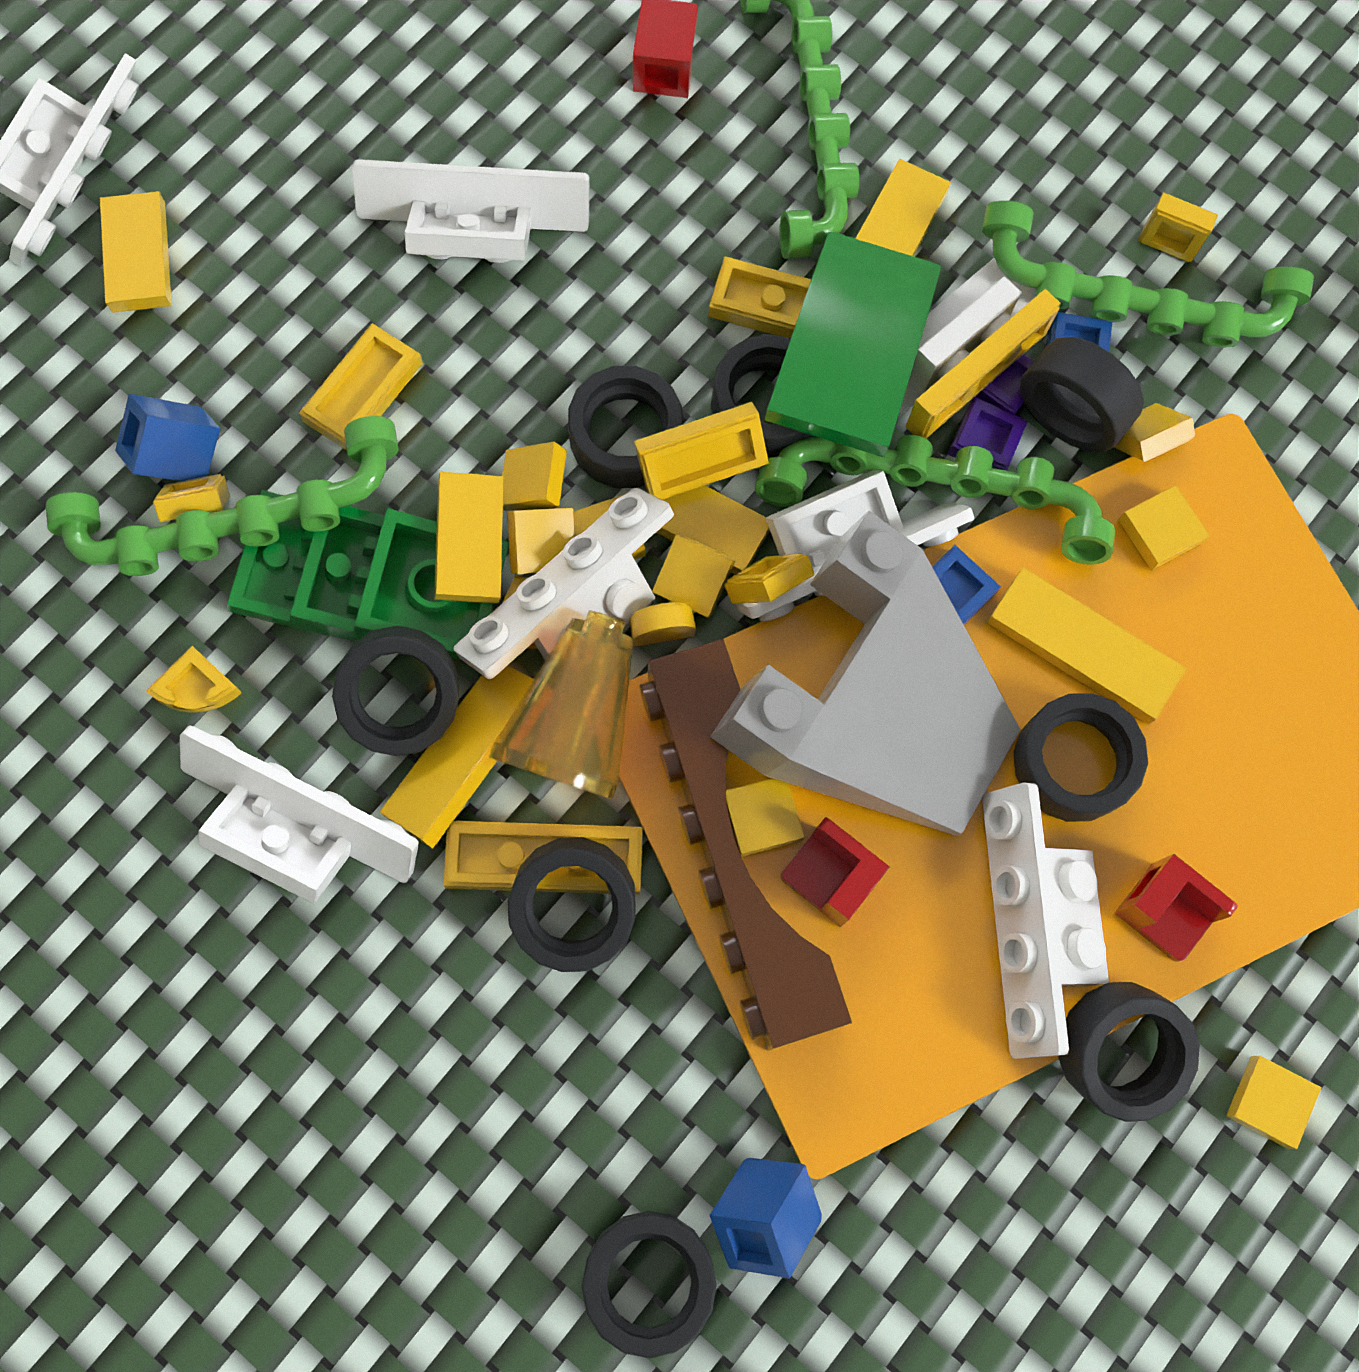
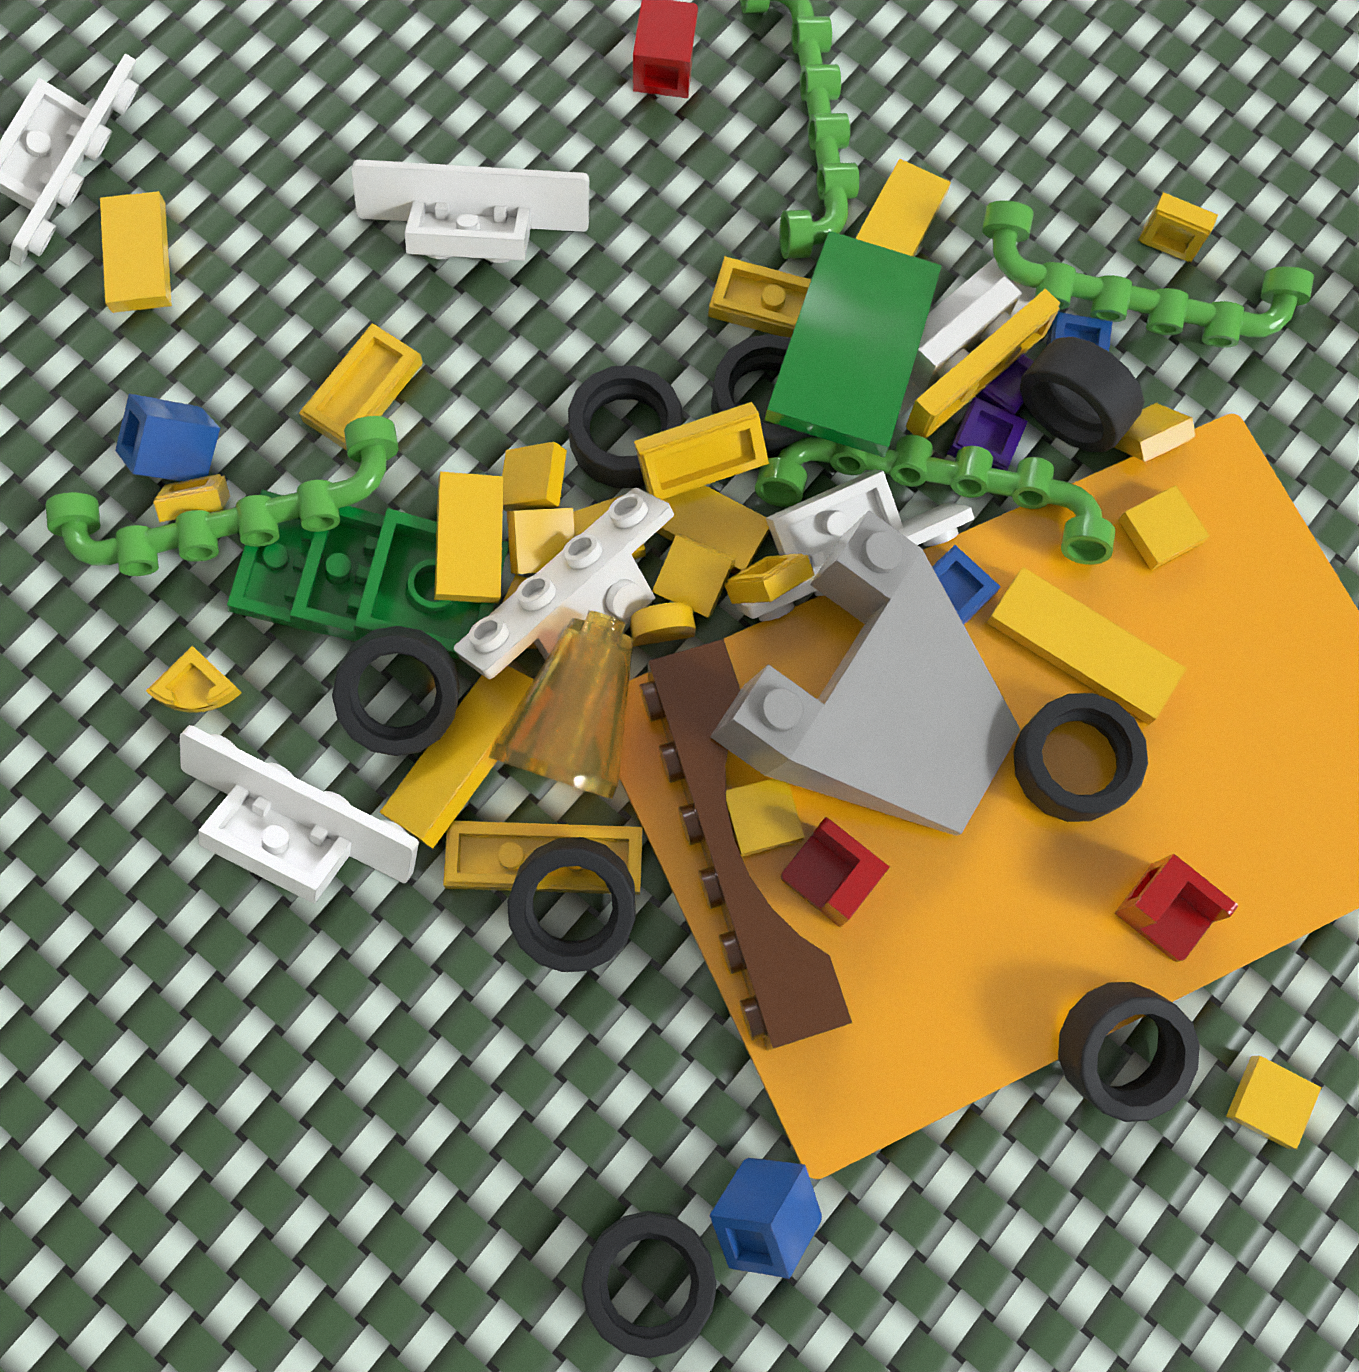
white bracket [982,783,1109,1059] -> none

